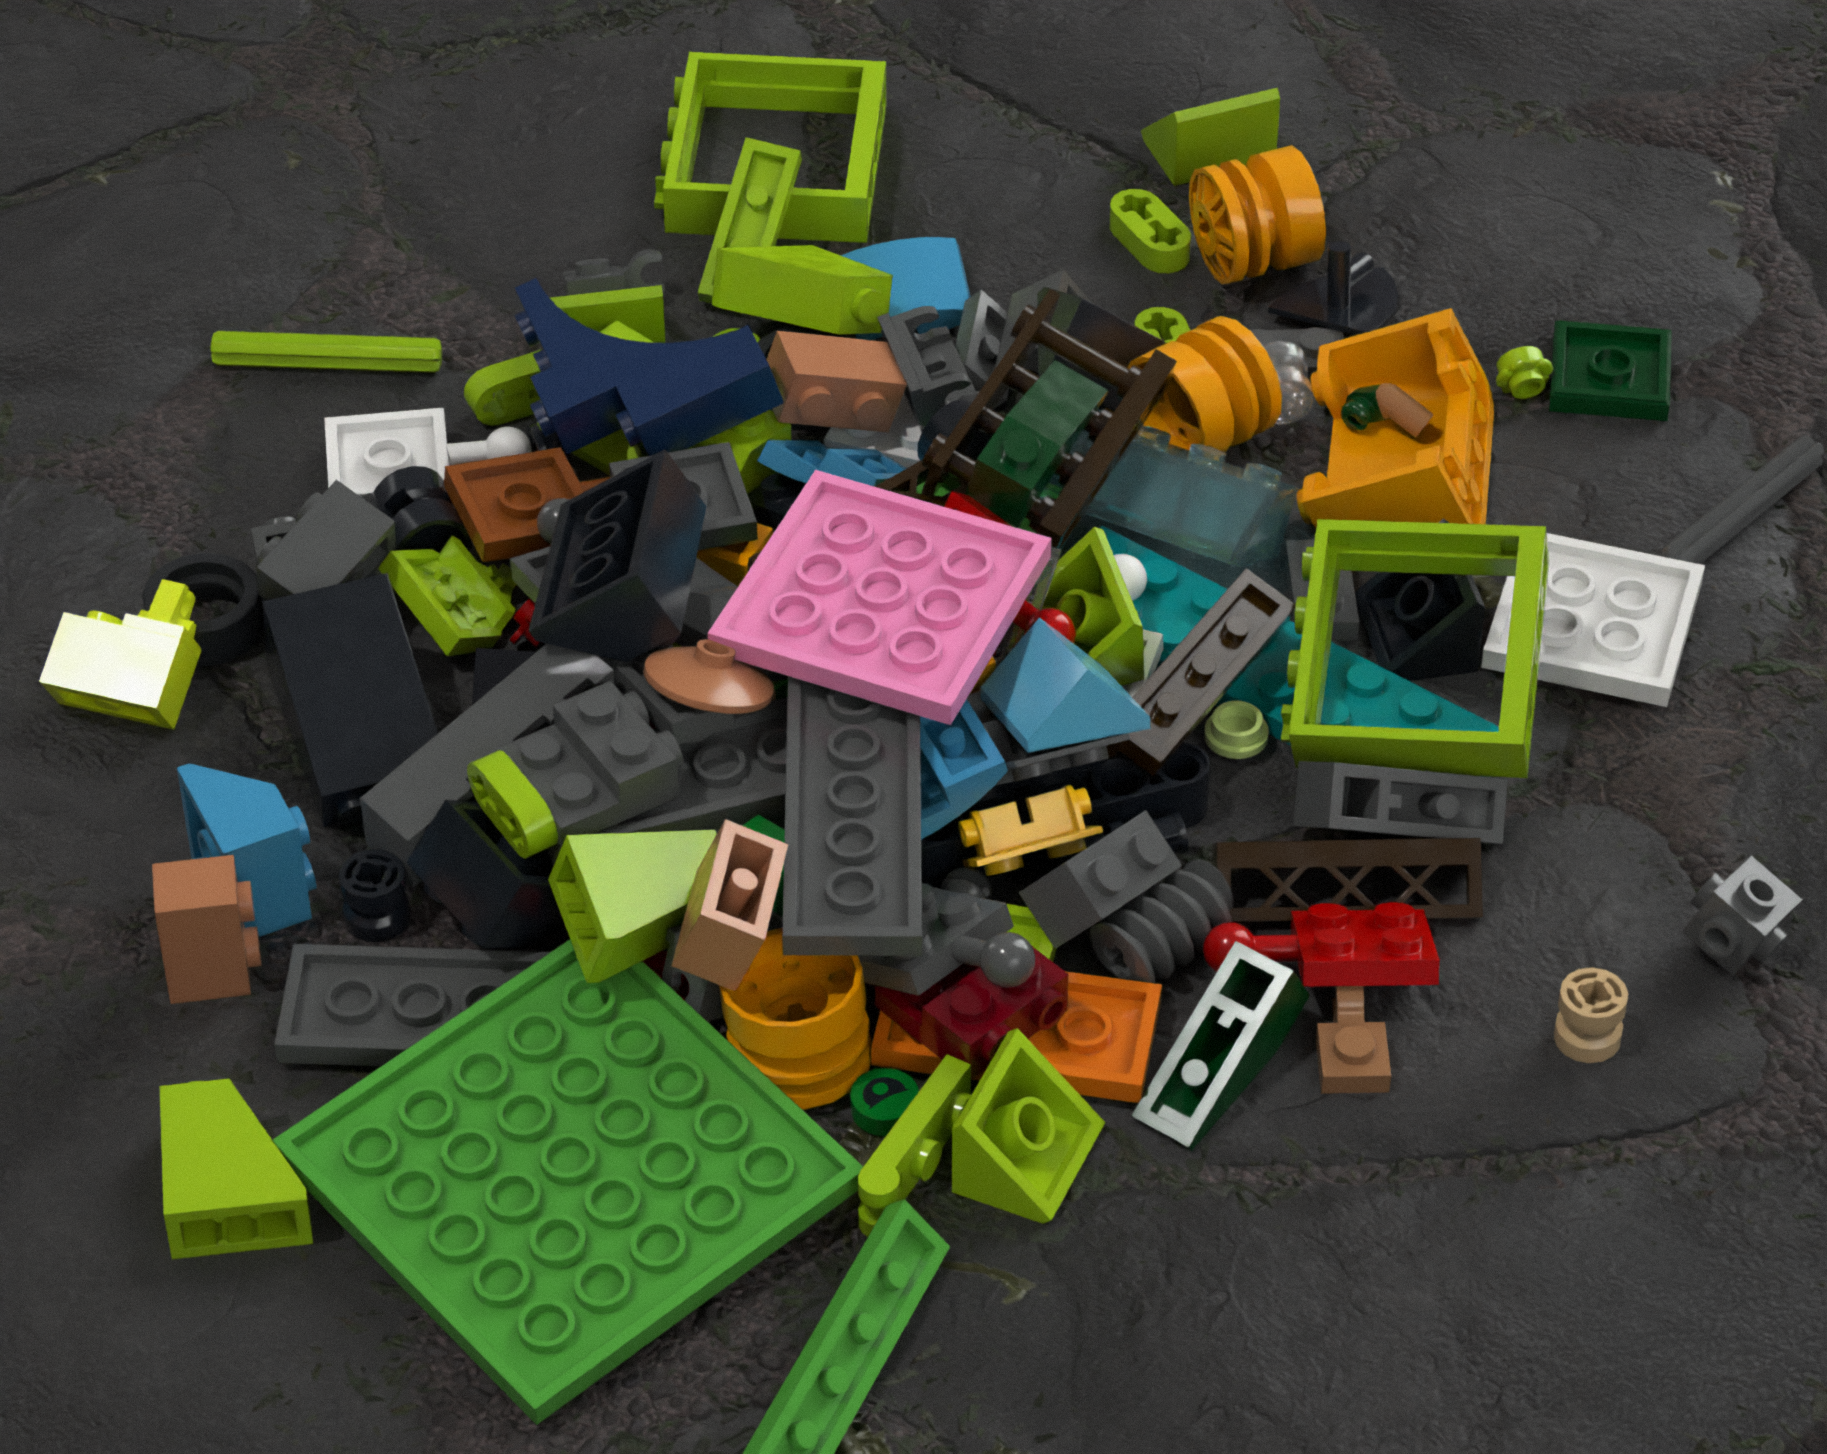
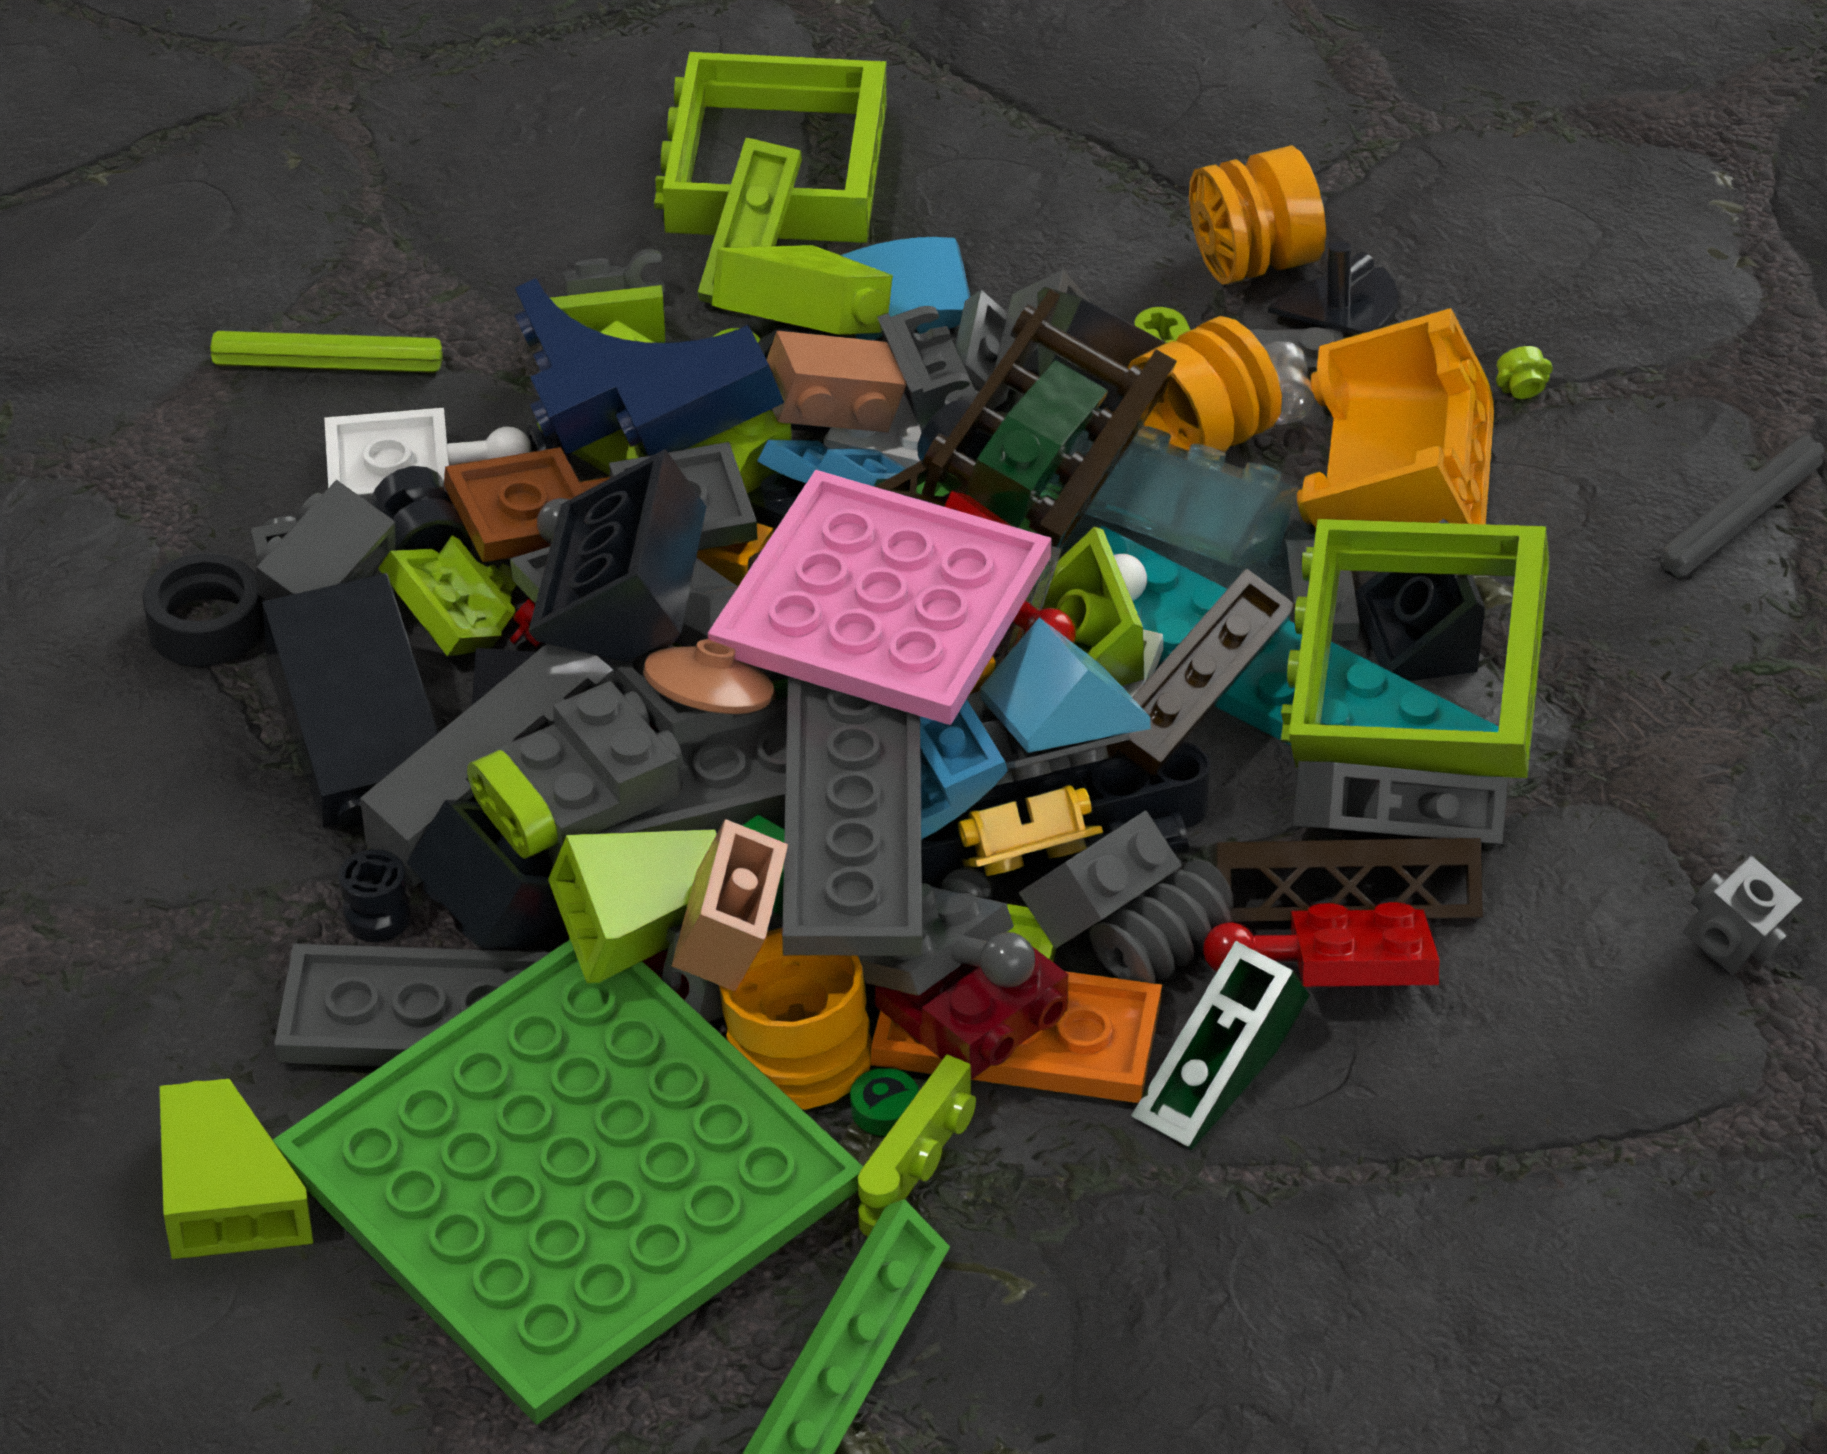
hinge [39,579,202,730] -> none
nougat brick [152,855,262,1004] -> none
dark azure slope [177,763,316,937] -> none
lime beam [464,349,543,426] -> none
lime slope [952,1028,1105,1224] -> none
lime beam [1110,189,1191,274] -> none
lime slope [1141,87,1280,186] -> none
yellowish green plate [1204,701,1269,759] -> none
medium nougat plate [1316,986,1391,1094] -> none
arm [1341,383,1434,438] -> none
white plate [1481,533,1705,707] -> none
dark green tile [1549,320,1672,421] -> none
tan wheel [1554,967,1628,1063] -> none

